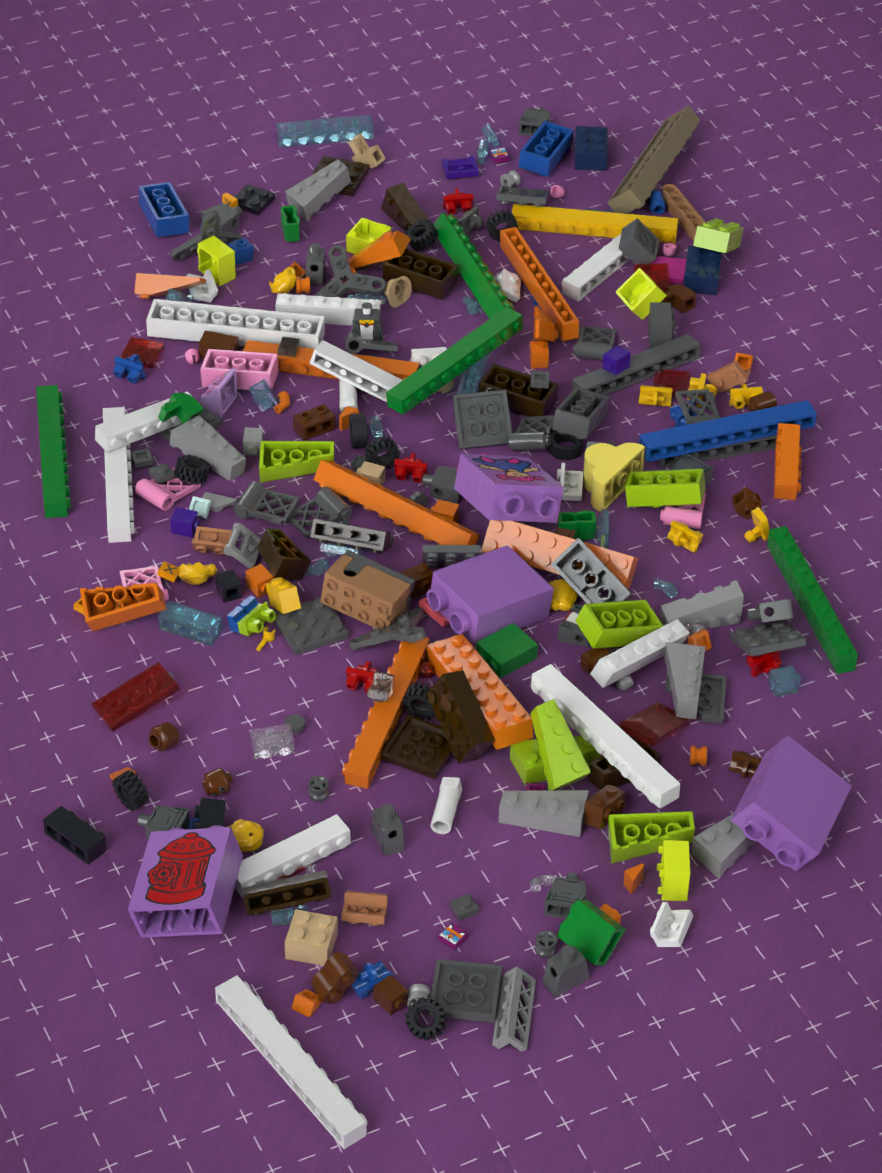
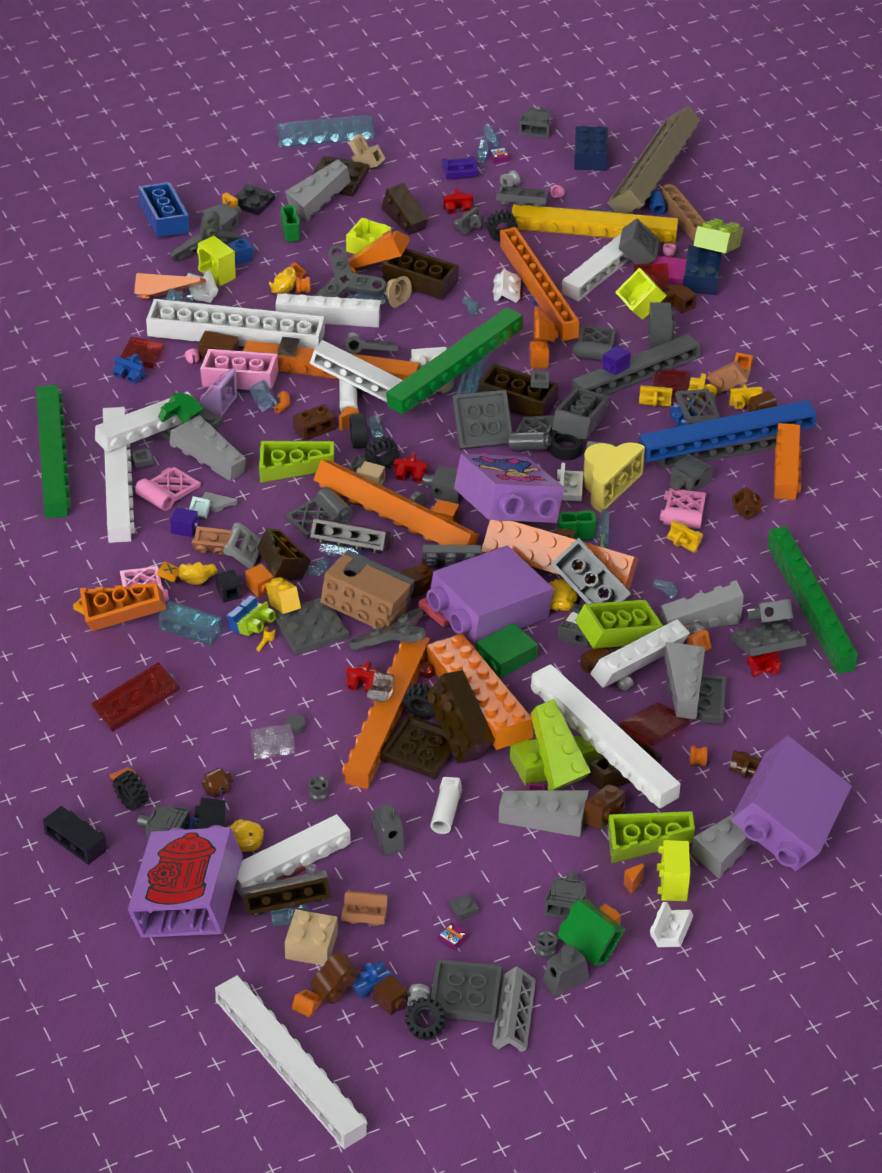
dark grey plate [149,463,175,483] -> none
reddish brown head [149,722,179,751] -> none
black tyre [175,455,210,484] -> none
dark grey piece [234,482,300,525] -> none
light grey brick [243,427,264,456] -> none
dark grey torso [306,243,326,286] -> none
torso [351,302,384,341] -> none
black tyre [405,219,438,251] -> none
green brick [433,212,515,319] -> none
blue brick [518,121,574,177] -> none
clear arm [529,875,558,892] -> none
lime brick [625,469,706,508] -> none
yellow piece [744,507,770,543] -> none
clear light blue brick [768,665,801,697] -> none

